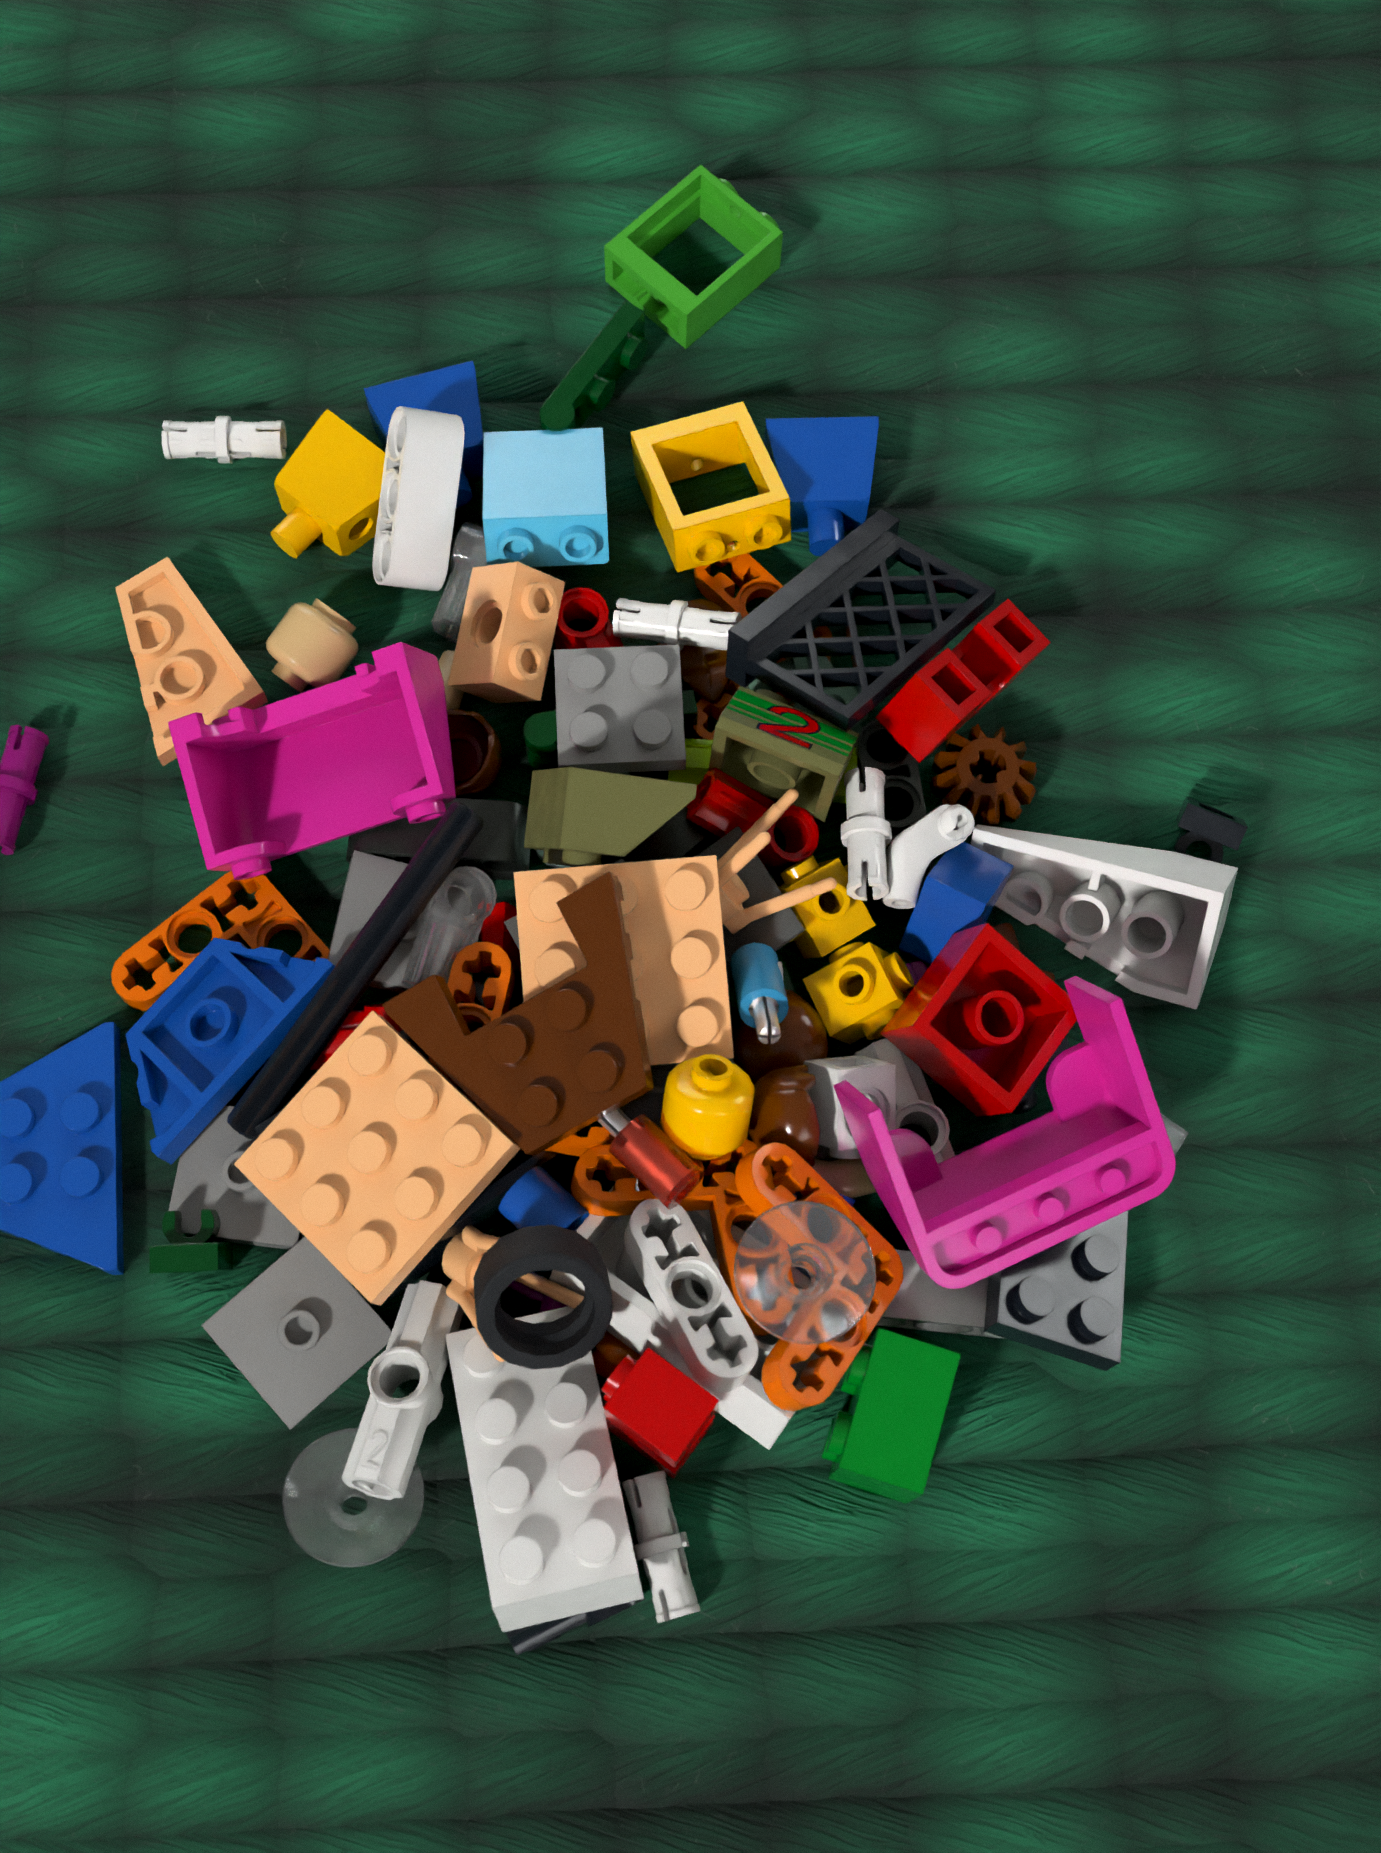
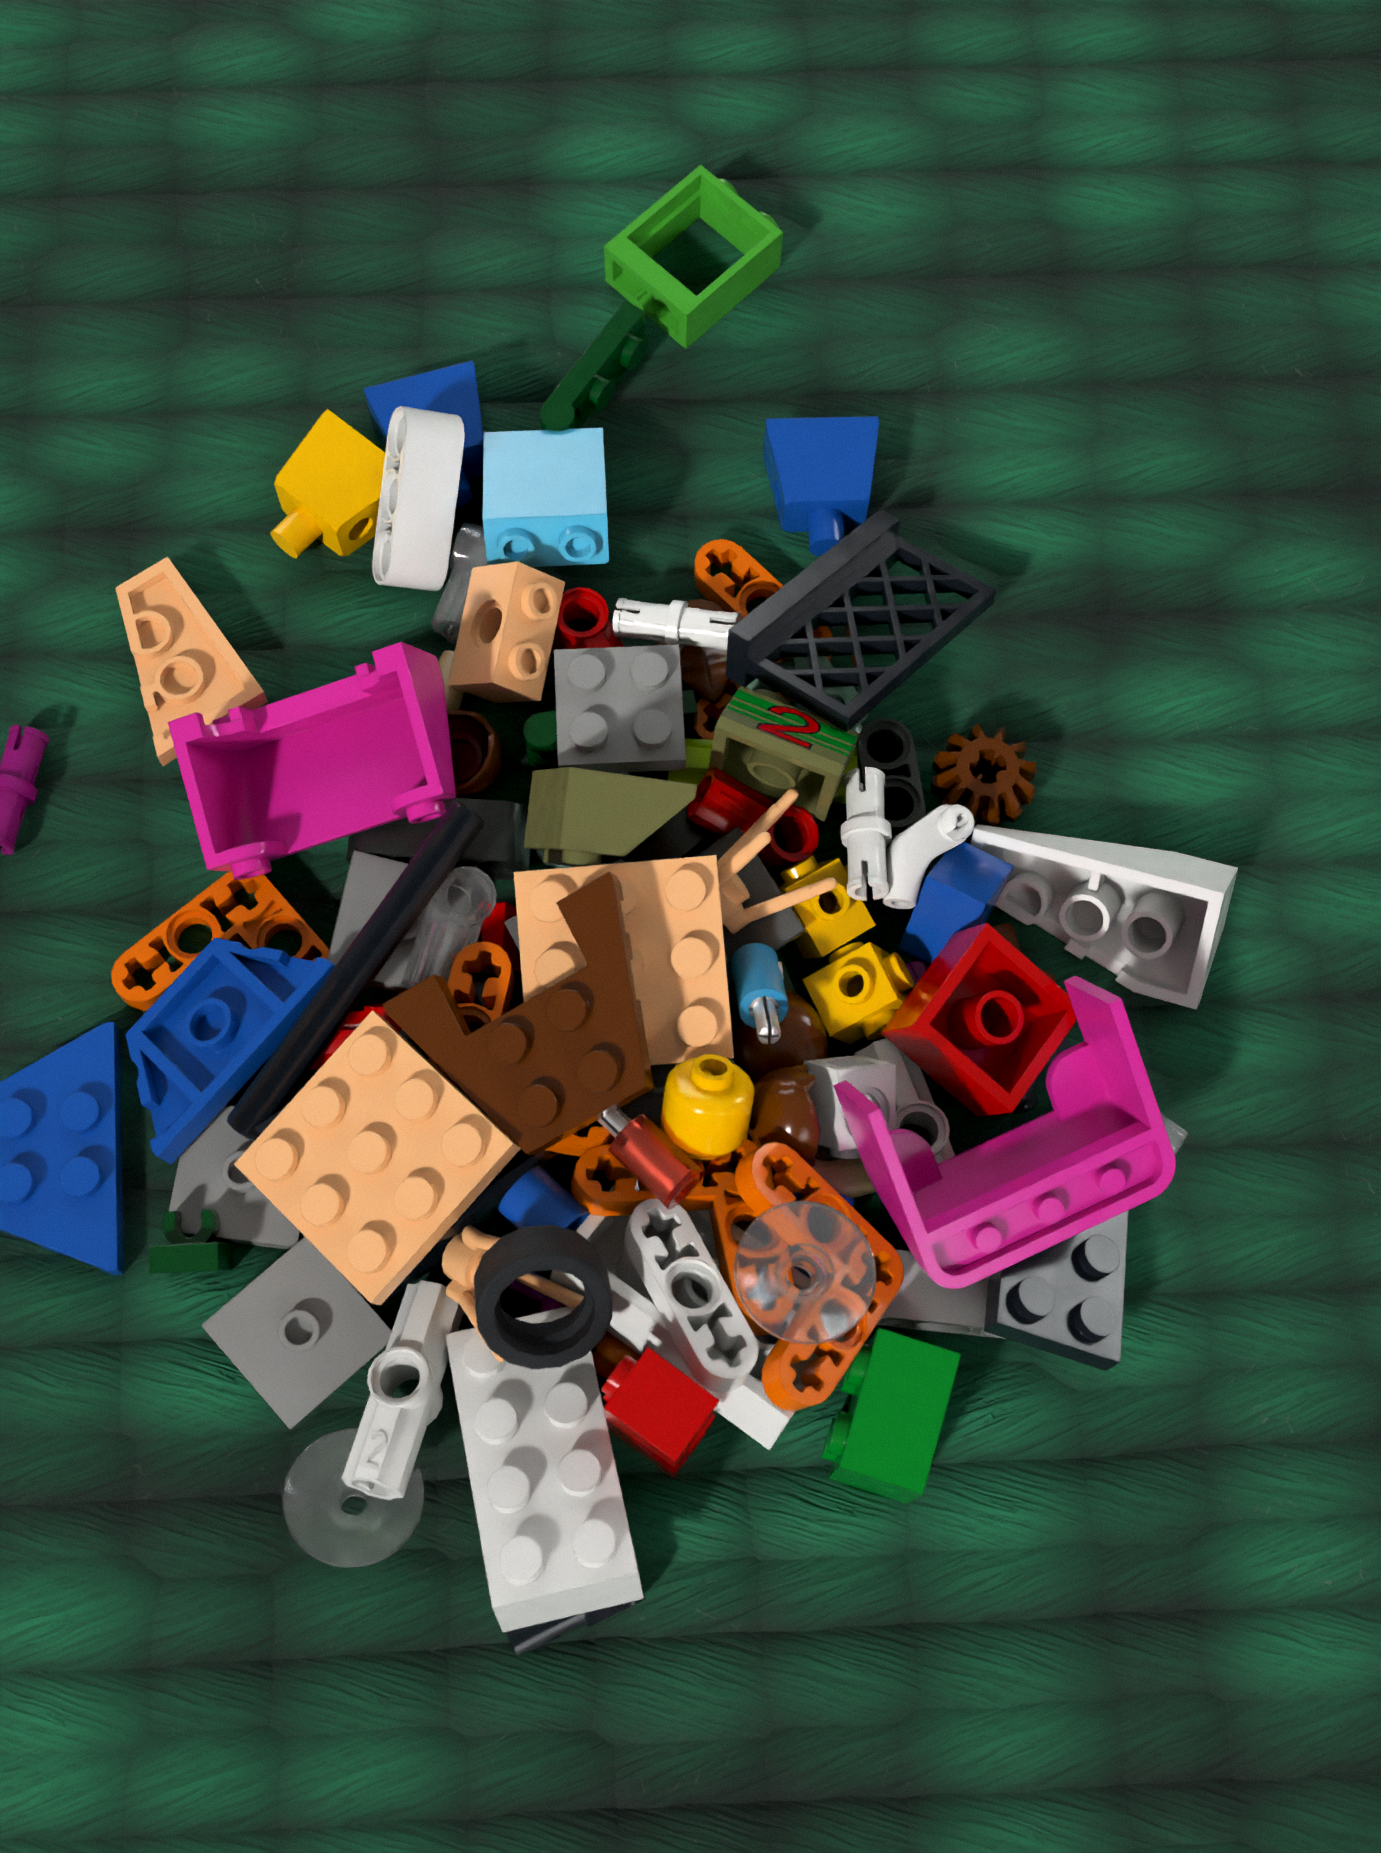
white pin [161,416,287,464] -> none
tan head [266,598,359,693] -> none
white pin [622,1471,701,1623] -> none
yellow window [630,401,791,573] -> none
red arch [875,599,1051,763] -> none
black tile [1174,796,1248,863] -> none

